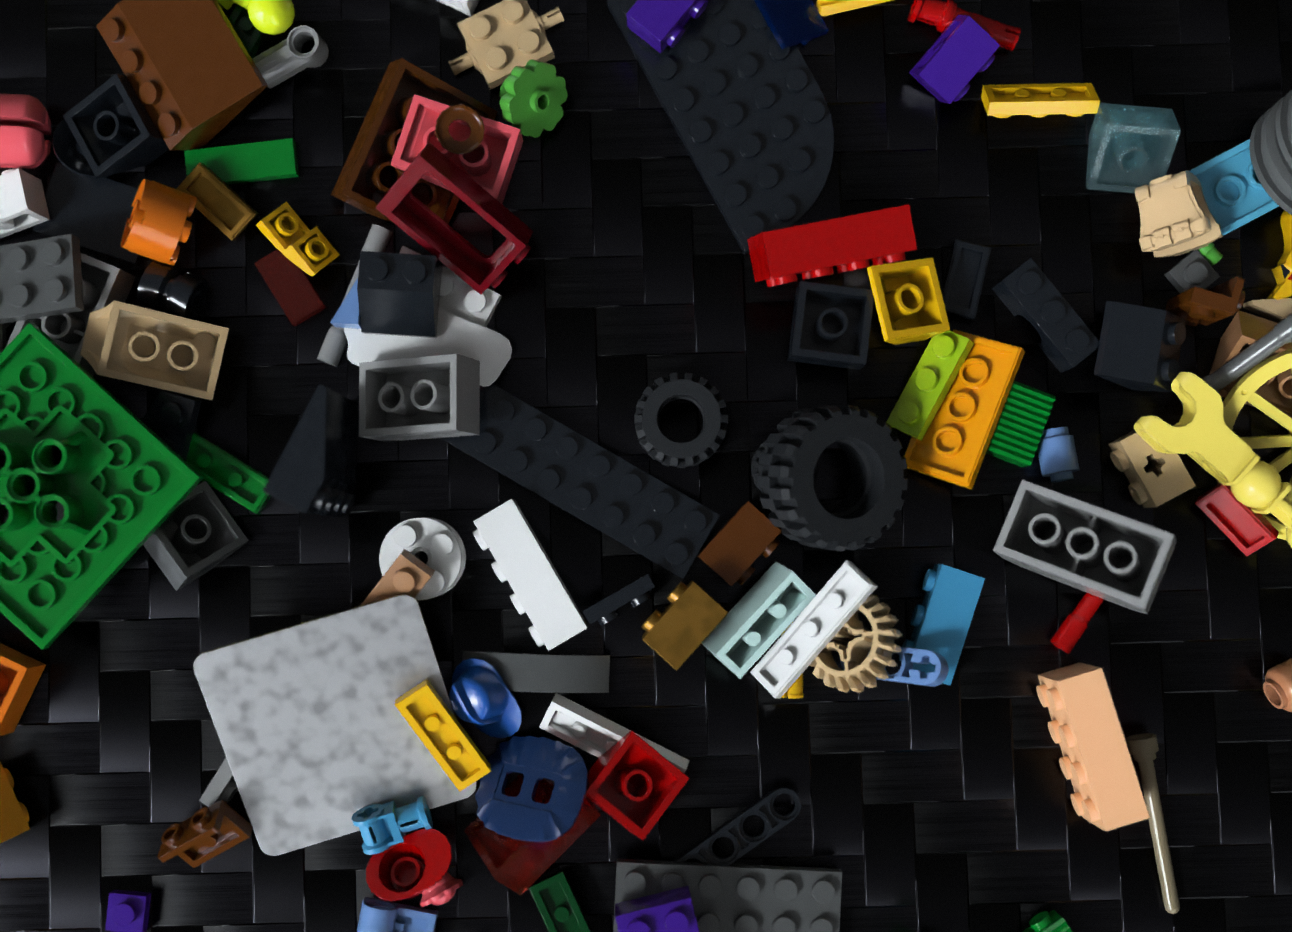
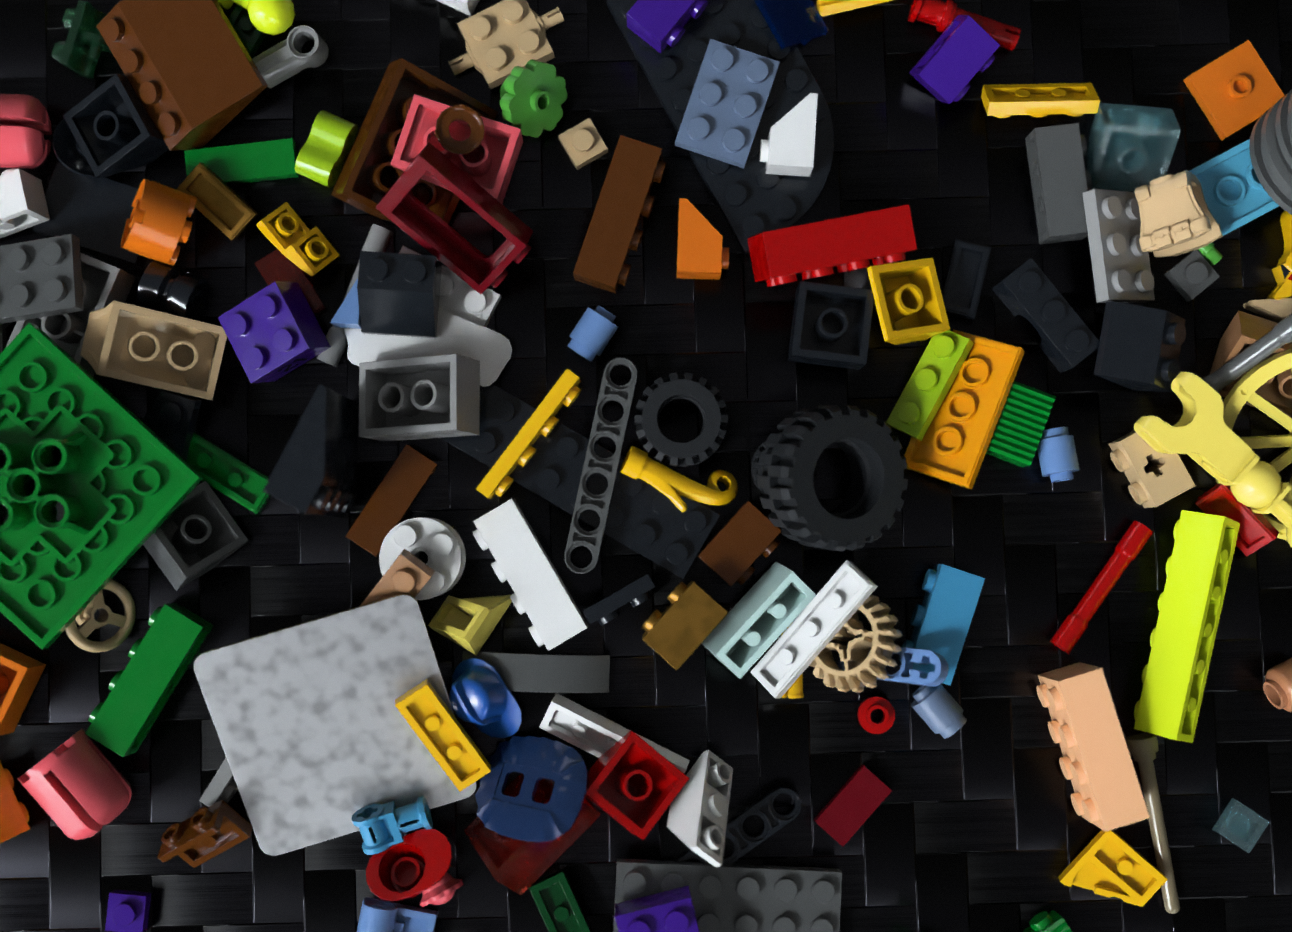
light grey brick [993,480,1176,614] -> none
reddish brown bracket [1165,276,1245,326] -> none
none -> coral cylinder [18,728,132,840]
none -> clear green hips [52,0,111,78]
none -> tan piece [65,579,136,653]
none -> green brick [85,603,214,757]
none -> dark purple brick [218,281,331,383]
none -> lime axle [295,110,358,188]
none -> reddish brown tile [345,444,439,557]
none -> light yellow slope [428,595,512,656]
none -> yellow plate [476,369,581,499]
none -> tan plate [558,118,608,170]
none -> dark grey beam [564,358,637,574]
none -> medium blue brick [567,305,618,362]
none -> reddish brown brick [573,135,667,294]
none -> yellow plant [620,445,738,512]
none -> white slope [667,750,733,867]
none -> sand blue plate [675,39,780,169]
none -> orange slope [676,198,729,280]
none -> white slope [760,93,818,177]
none -> dark red tile [813,764,892,847]
none -> red plate [857,696,895,734]
none -> sand blue brick [911,684,967,739]
none -> dark grey brick [1025,123,1091,245]
none -> yellow wing [1058,830,1168,907]
none -> light grey plate [1082,189,1155,303]
none -> neon yellow brick [1134,510,1240,743]
none -> orange plate [1183,40,1285,141]
none -> clear light blue plate [1212,798,1269,853]

